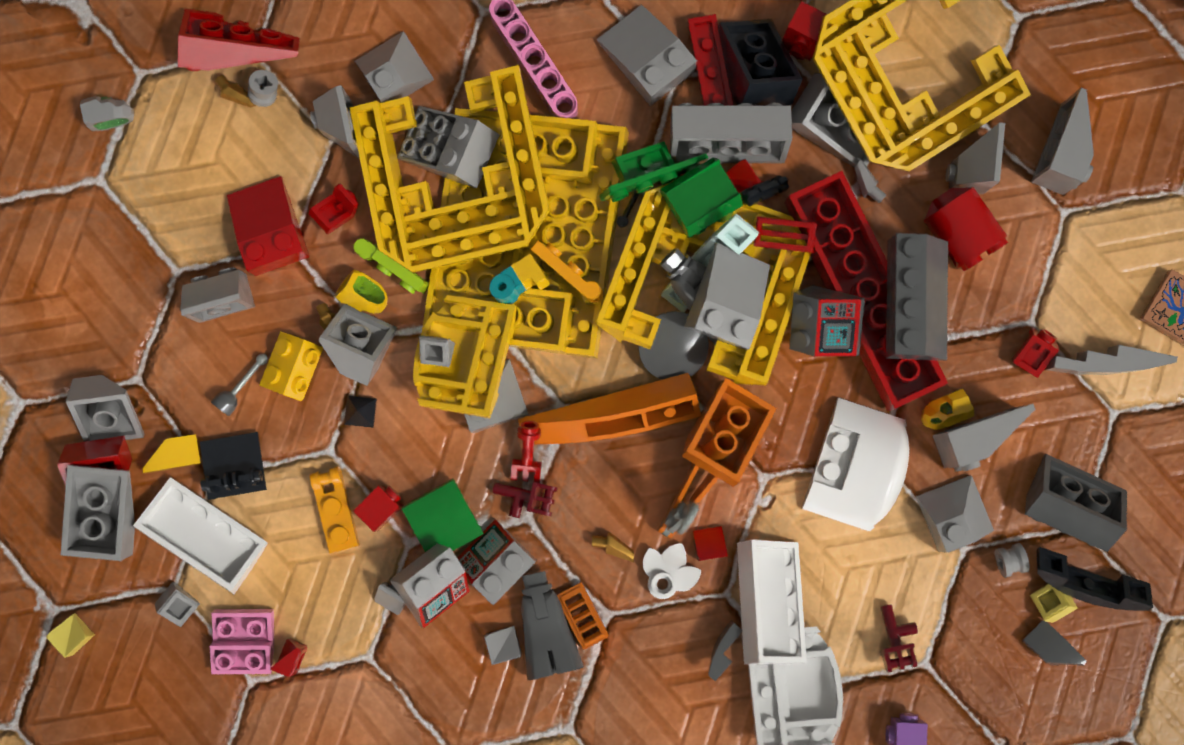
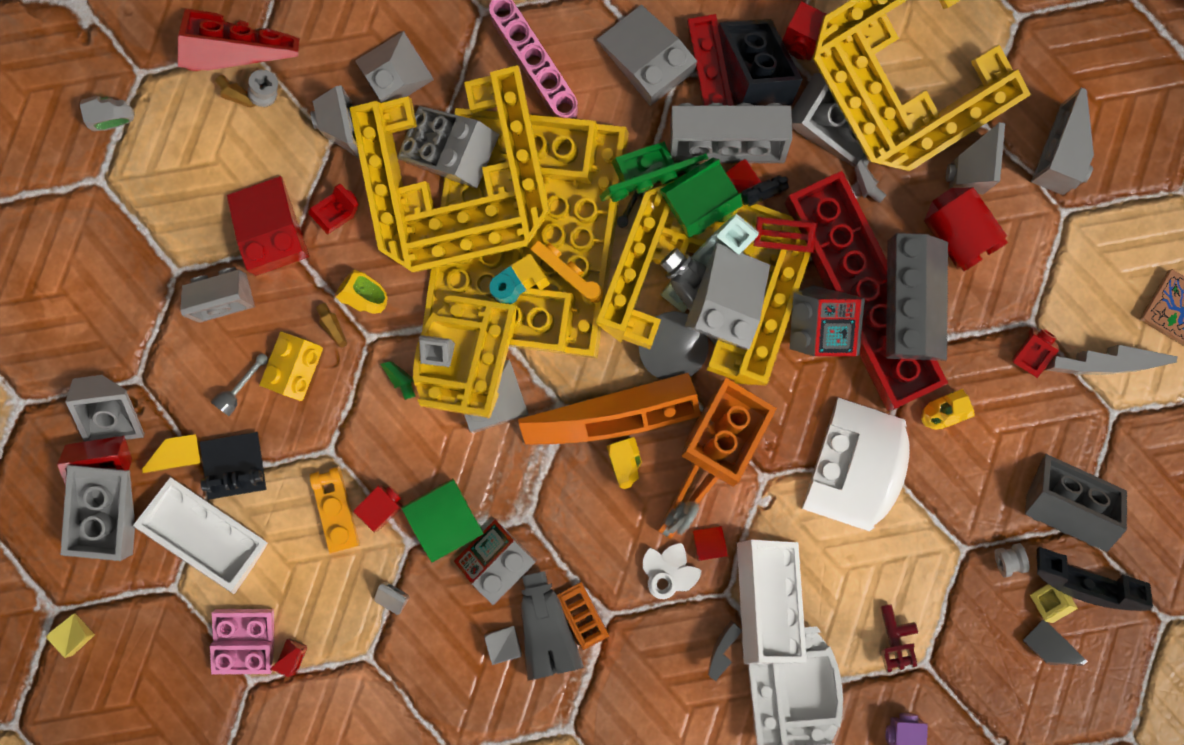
light grey slope [155,582,200,627] -> none
light grey slope [319,304,397,386] -> none
black slope [344,396,377,428] -> none
lime hinge [353,238,429,294] -> none
light grey slope [390,544,470,628] -> none
dark red arm [493,482,558,518] -> none
red hinge [511,421,542,483] -> none
pearl gold bar [592,532,634,563] -> none
light grey slope [916,475,994,553] -> none
light grey slope [932,404,1035,472] -> none
none -> green bar [380,361,415,400]
none -> yellow rock [606,437,642,489]

